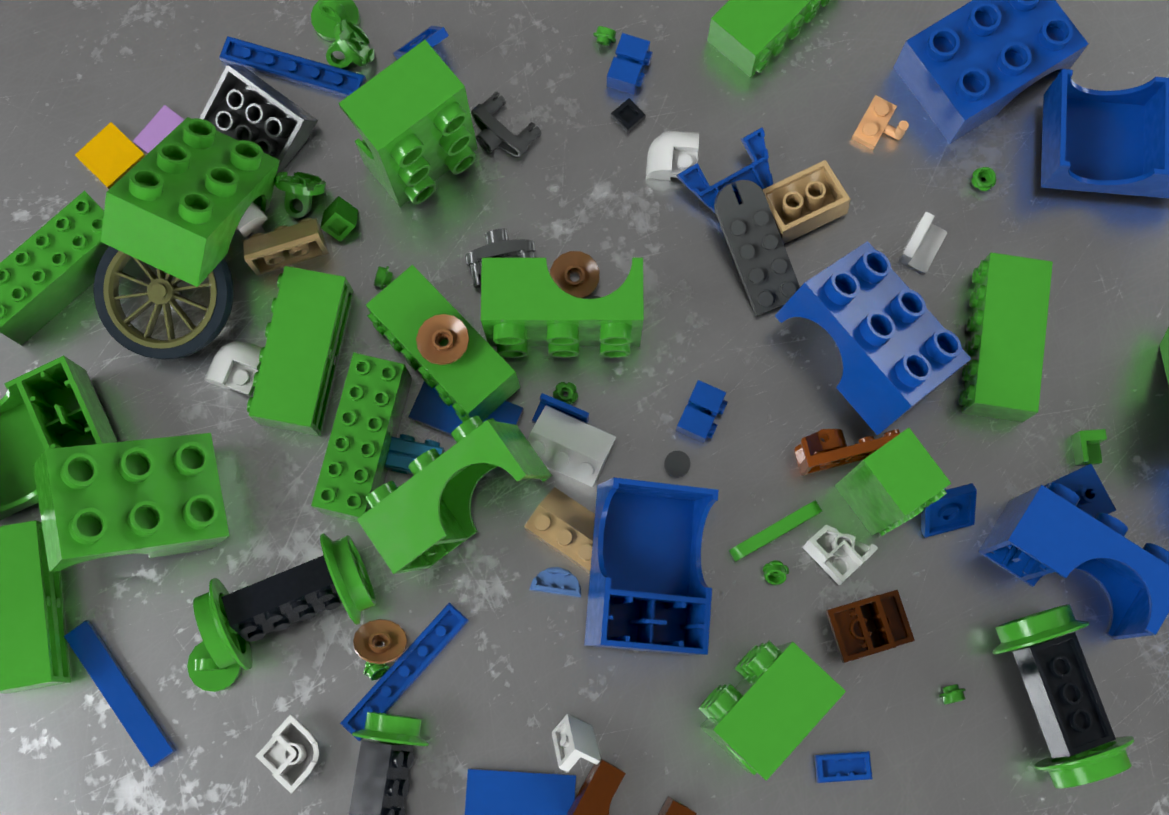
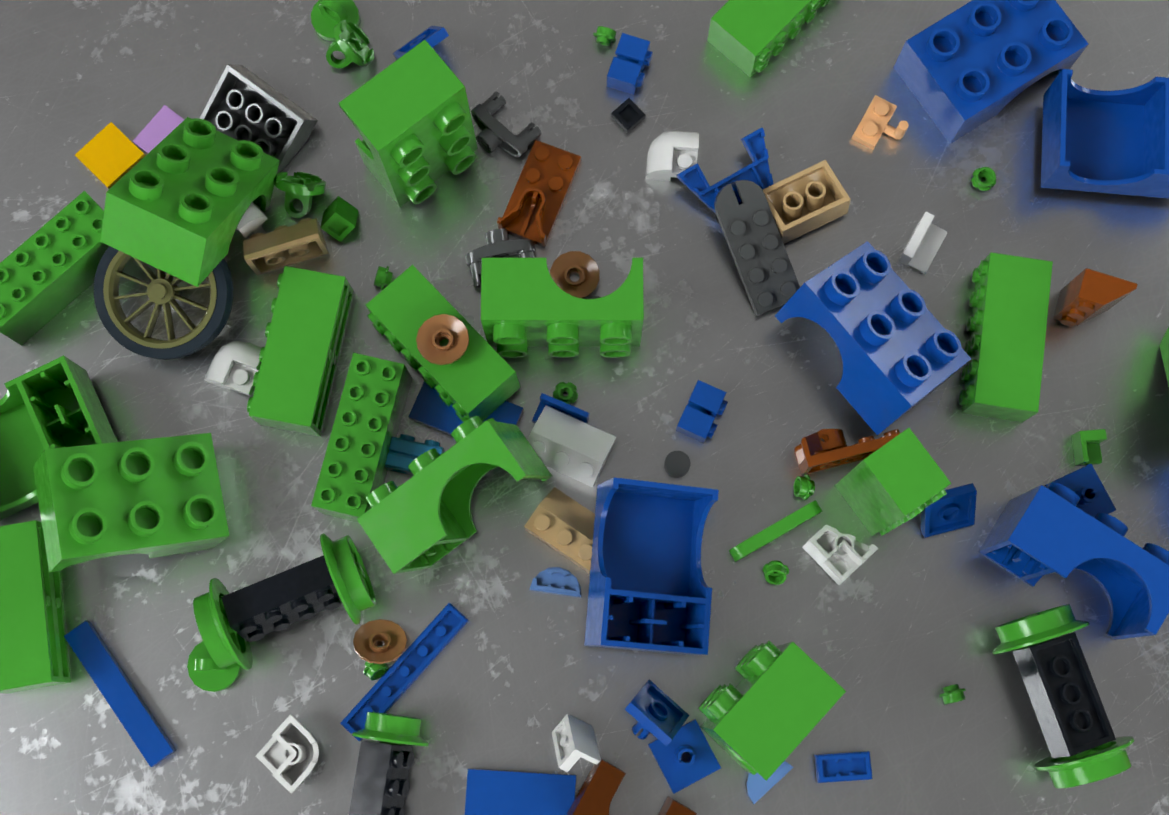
blue tile [219,36,366,97] -> none
reddish brown bracket [826,589,915,663] -> none
none -> dark orange plate [497,140,581,248]
none -> blue tile [625,679,690,746]
none -> blue tile [648,719,721,794]
none -> medium blue tile [746,761,794,804]
none -> bright green plate [793,474,815,500]
none -> dark orange slope [1053,268,1138,326]

